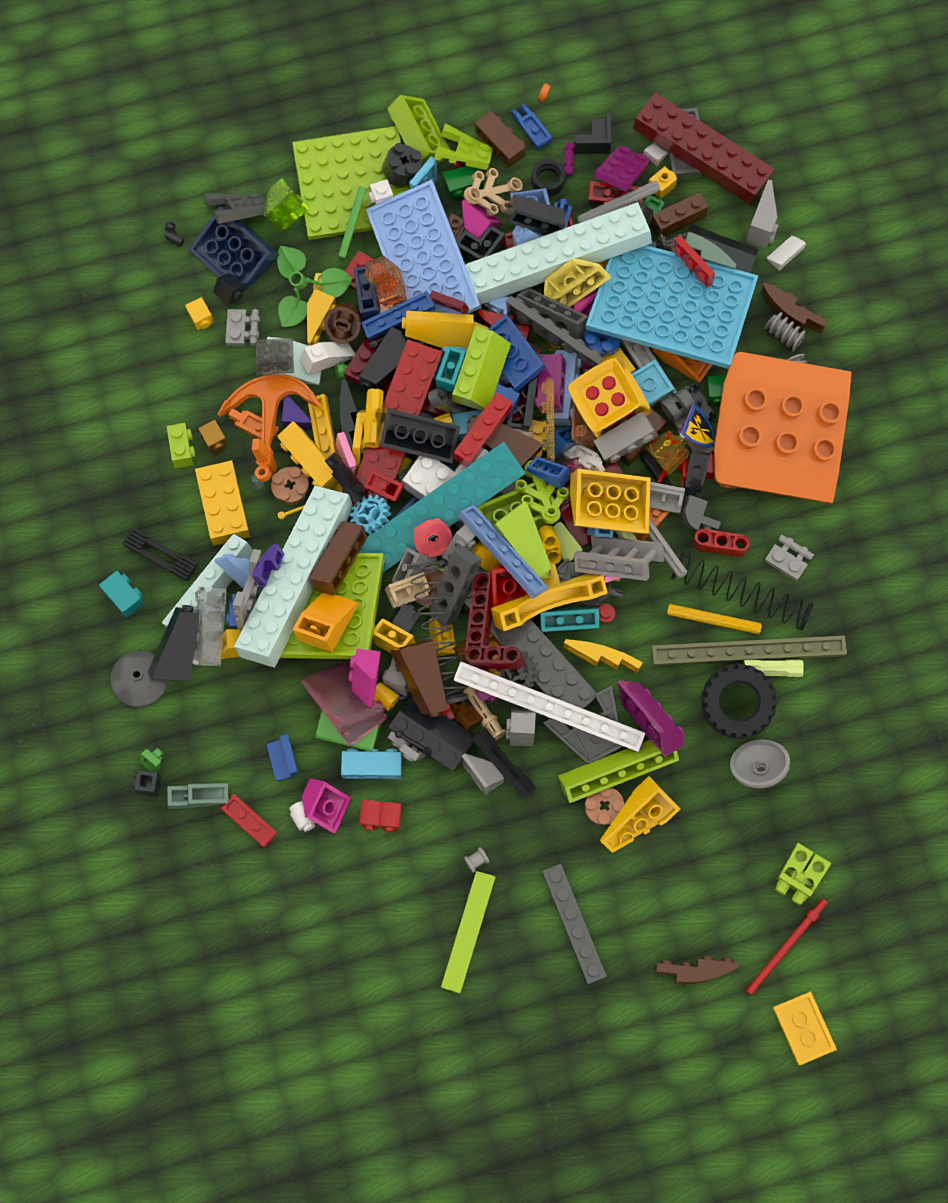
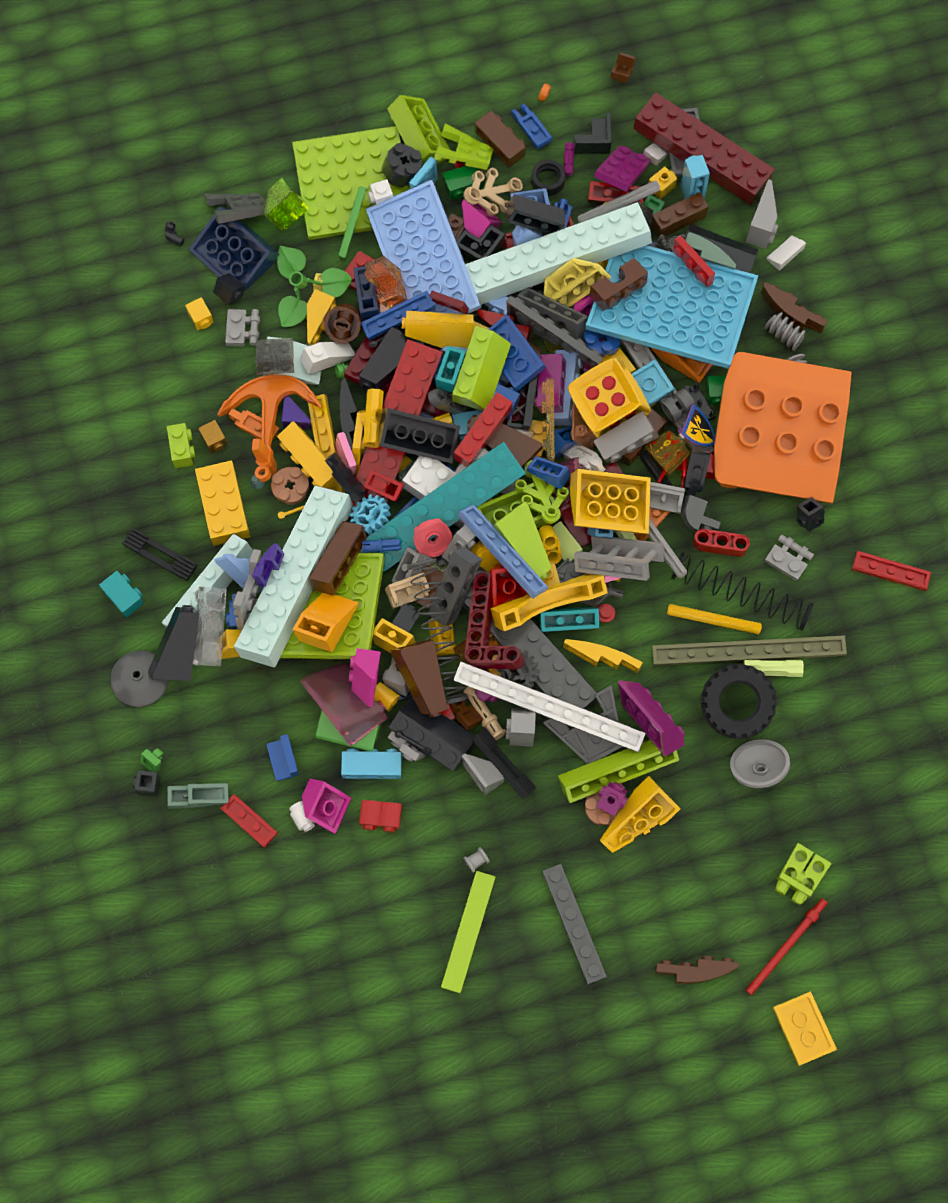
none -> blue axle [362,538,401,553]
none -> reddish brown arch [589,258,648,311]
none -> magenta brick [597,782,628,816]
none -> reddish brown bracket [610,53,636,83]
none -> medium azure brick [680,155,710,199]
none -> black brick [796,497,825,532]
none -> red tile [851,551,931,591]

